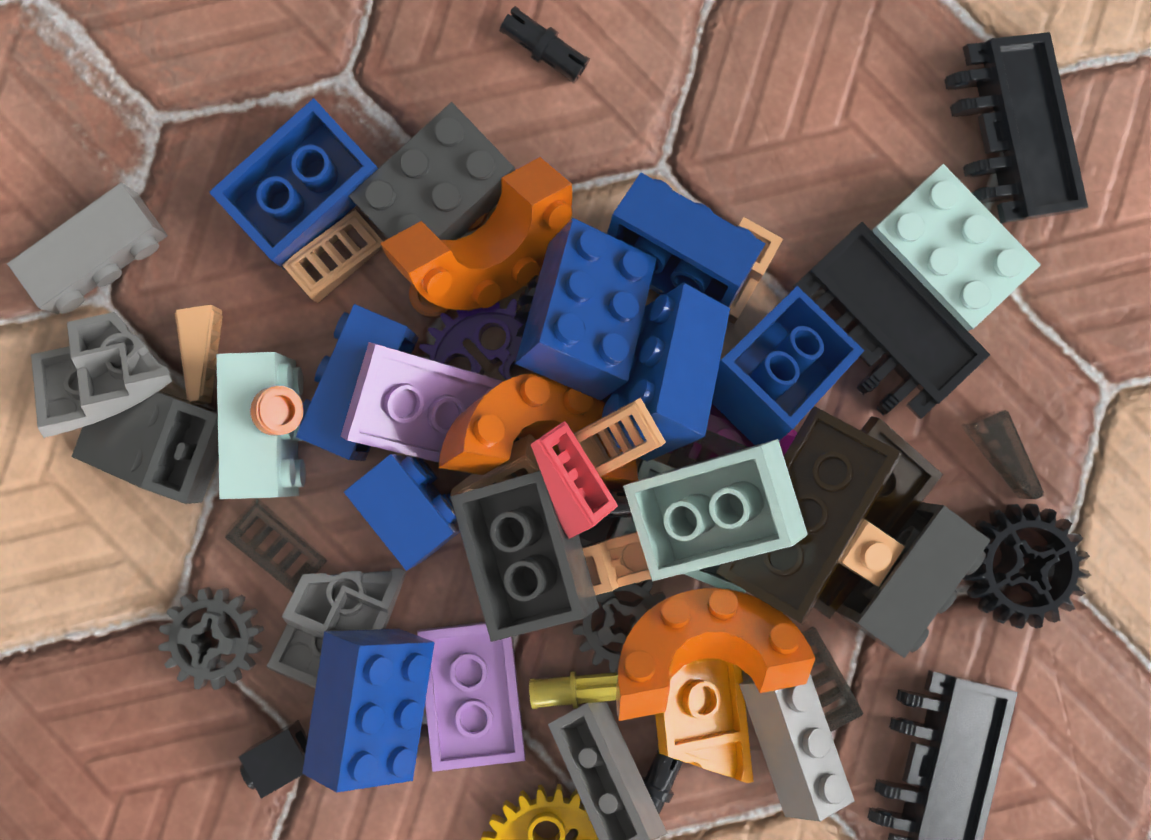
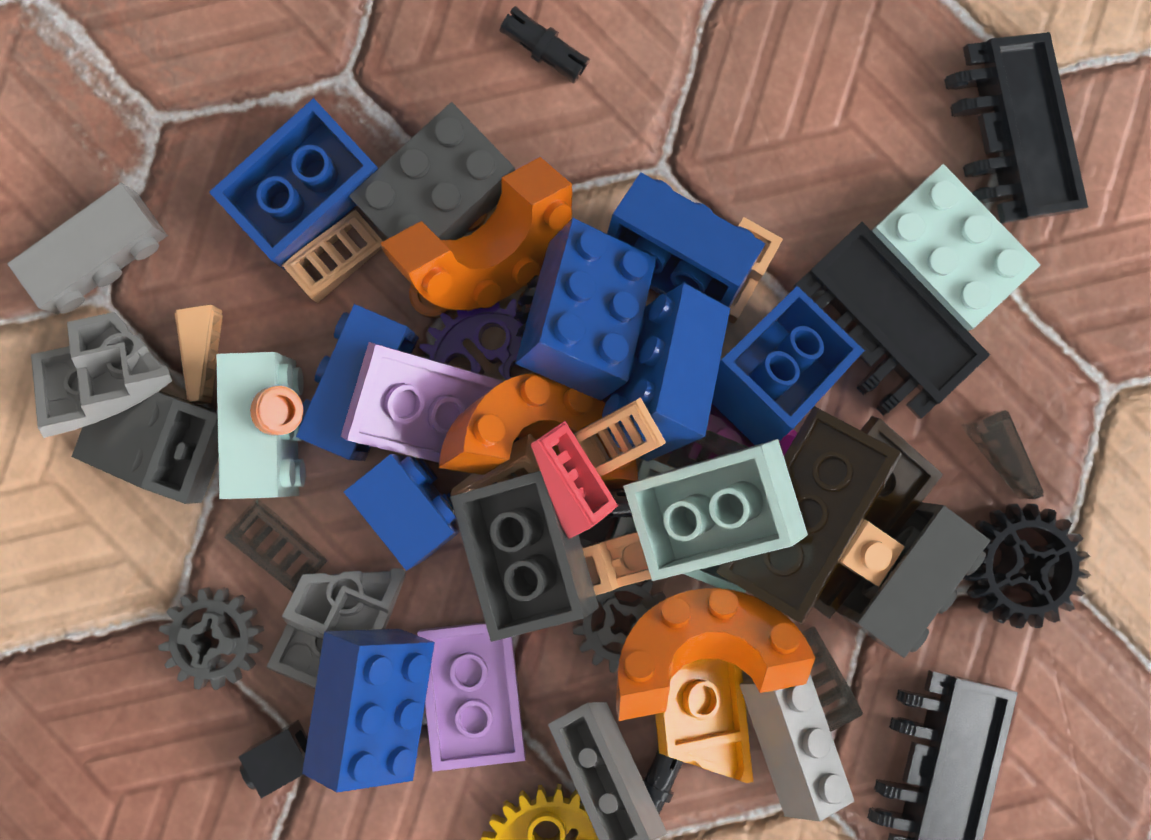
light yellow axle [529,671,618,709] -> none

